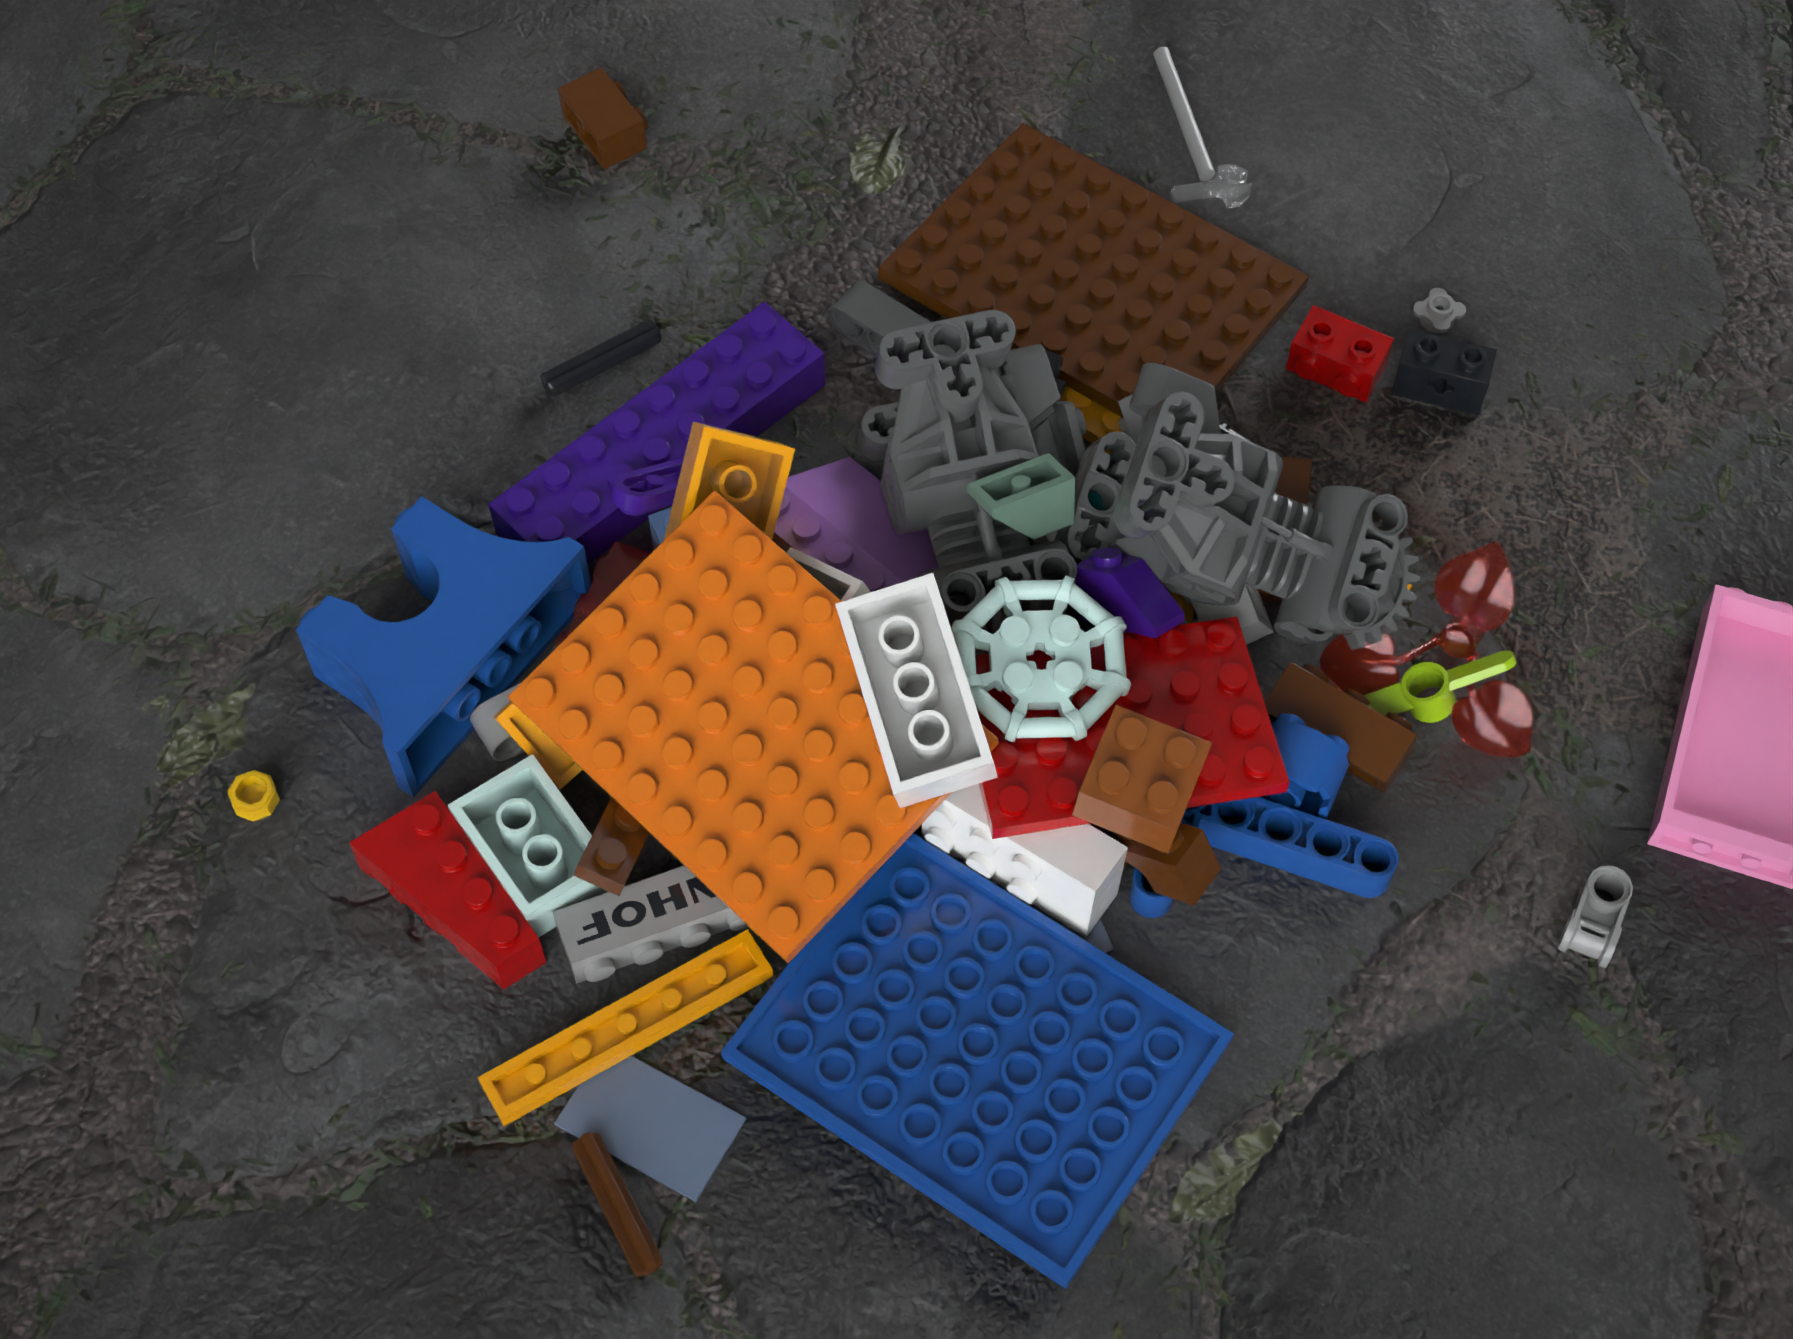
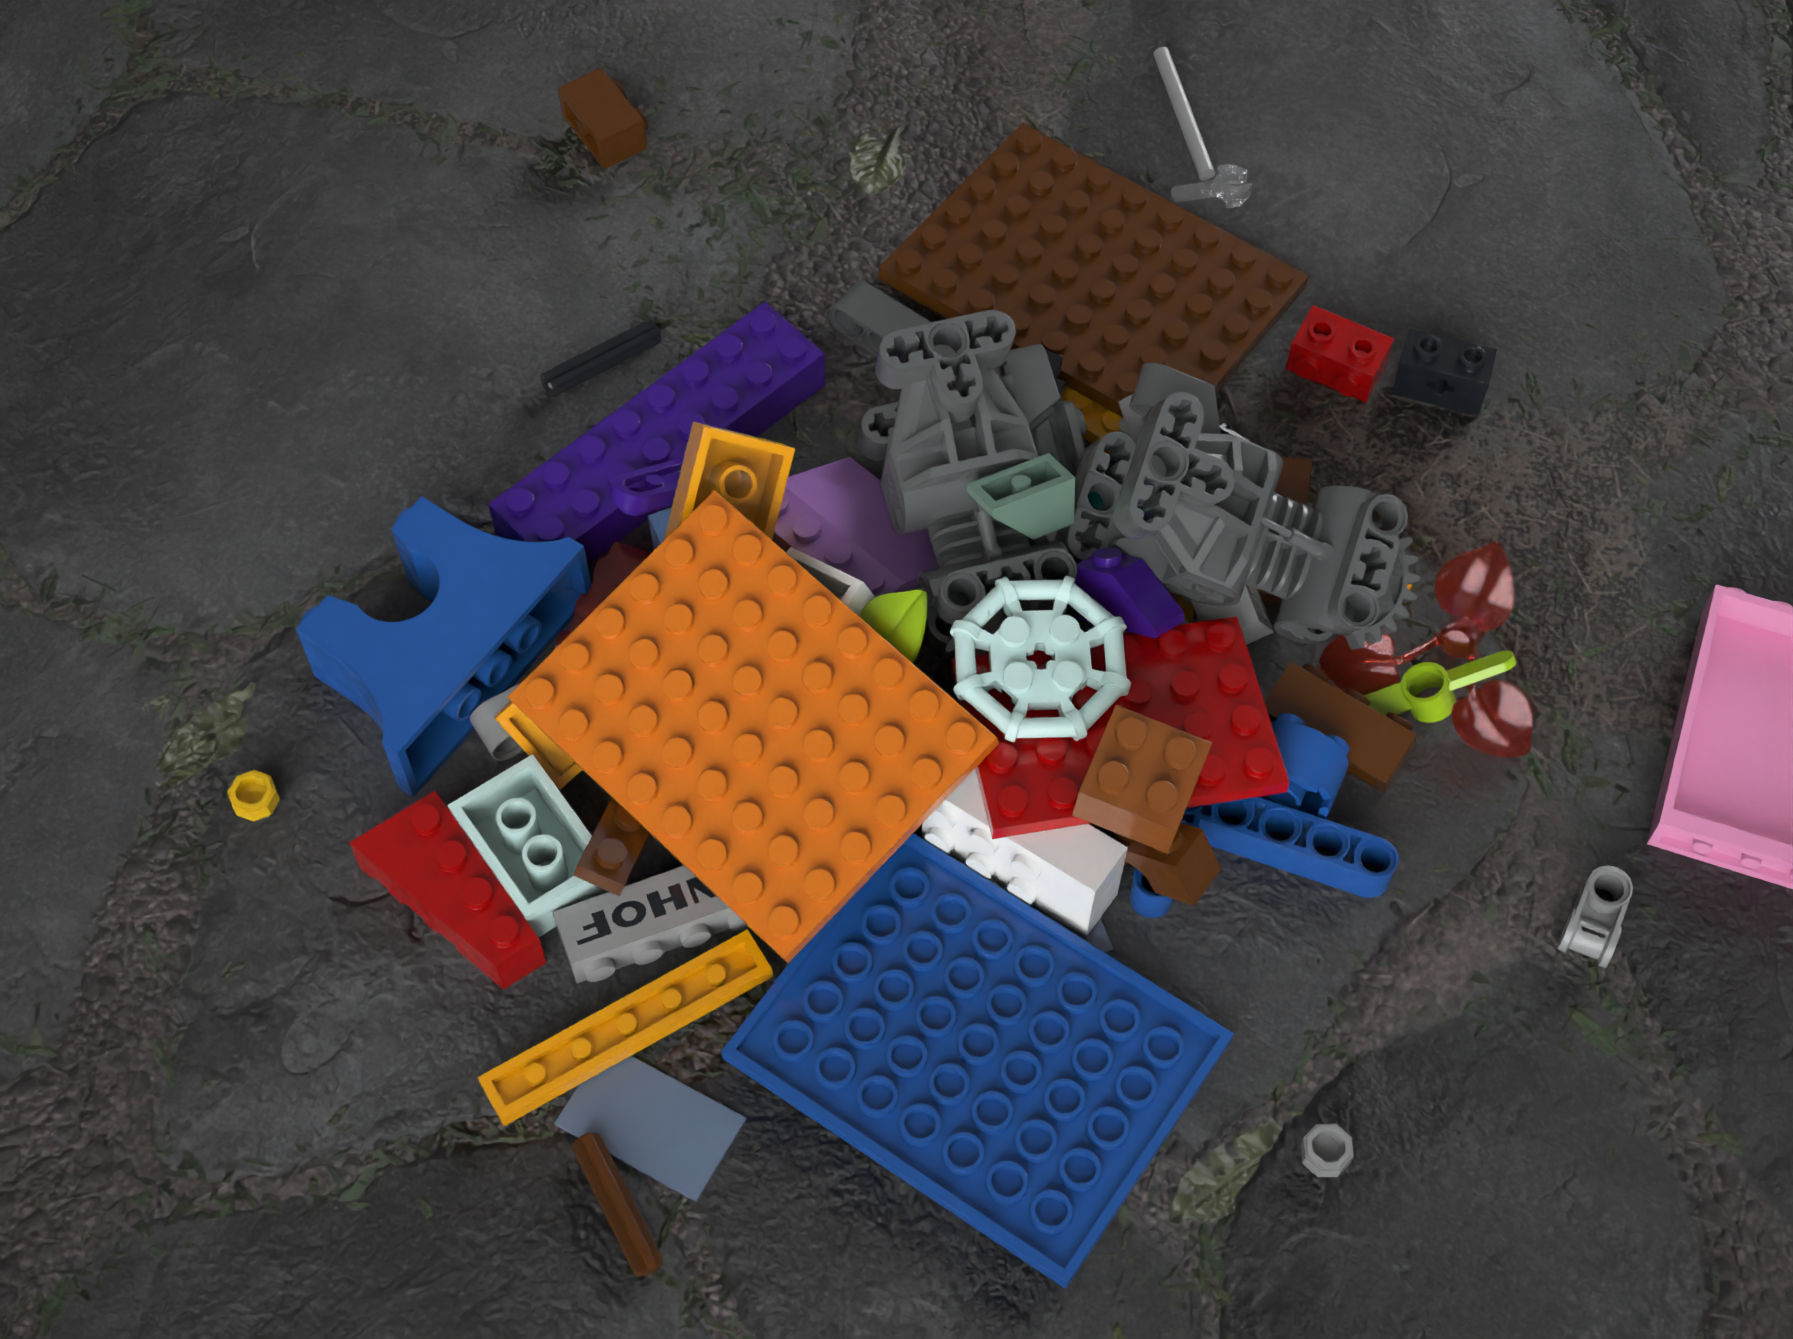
white brick [835,573,998,808] -> none
light grey plate [1413,288,1466,333] -> none
none -> light grey tile [1301,1124,1354,1177]

